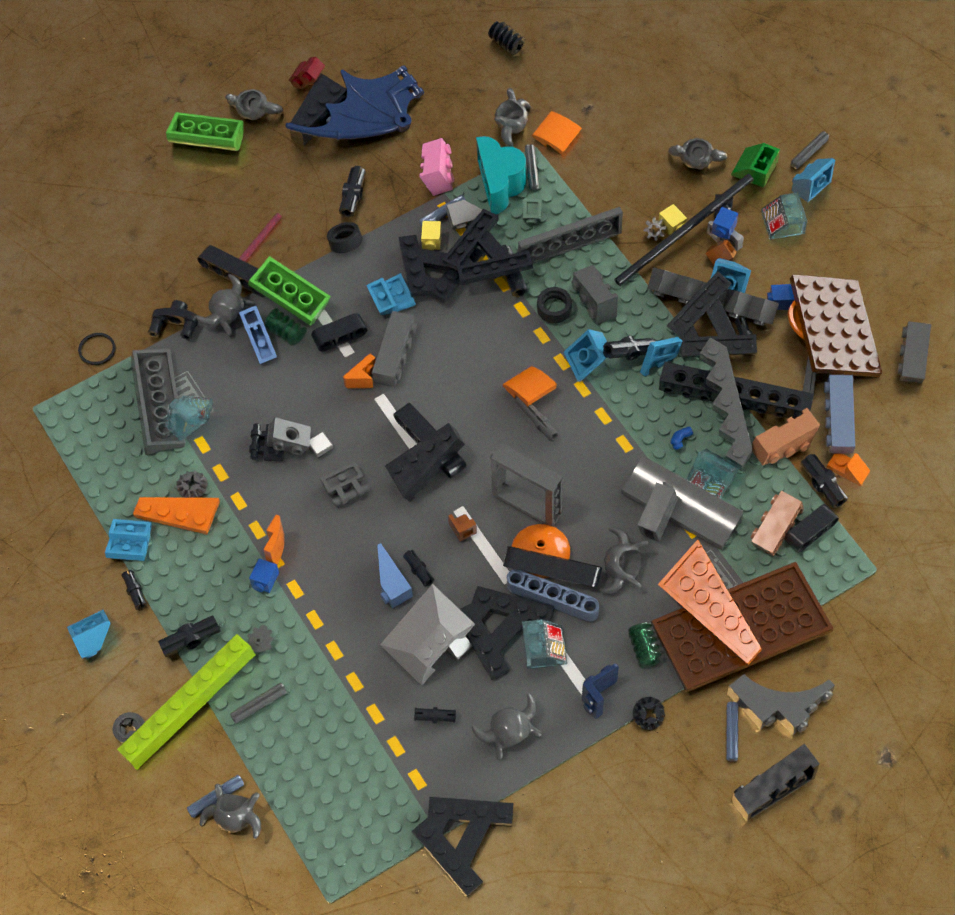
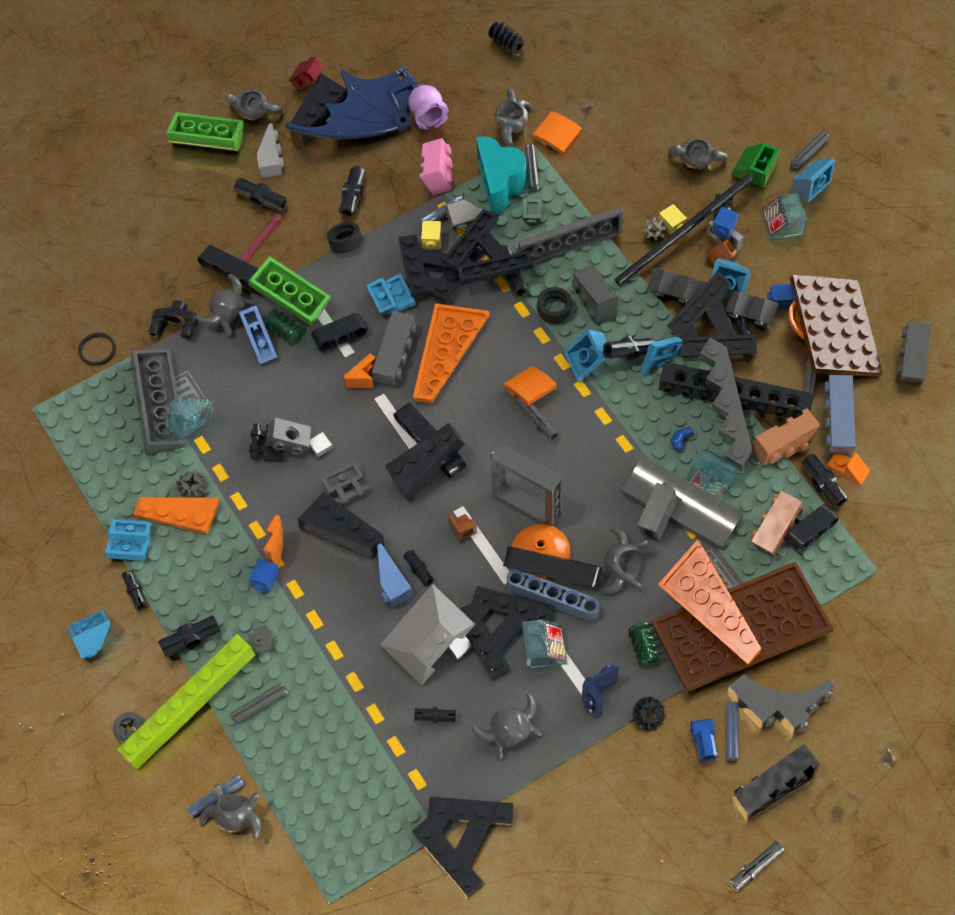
none -> black piece [233,178,287,212]
none -> light grey slope [257,123,284,179]
none -> black wedge [298,492,385,559]
none -> lavender tile [408,85,449,130]
none -> orange wing [413,303,490,404]
none -> blue piece [691,718,717,762]
none -> dark grey pin [729,841,785,892]

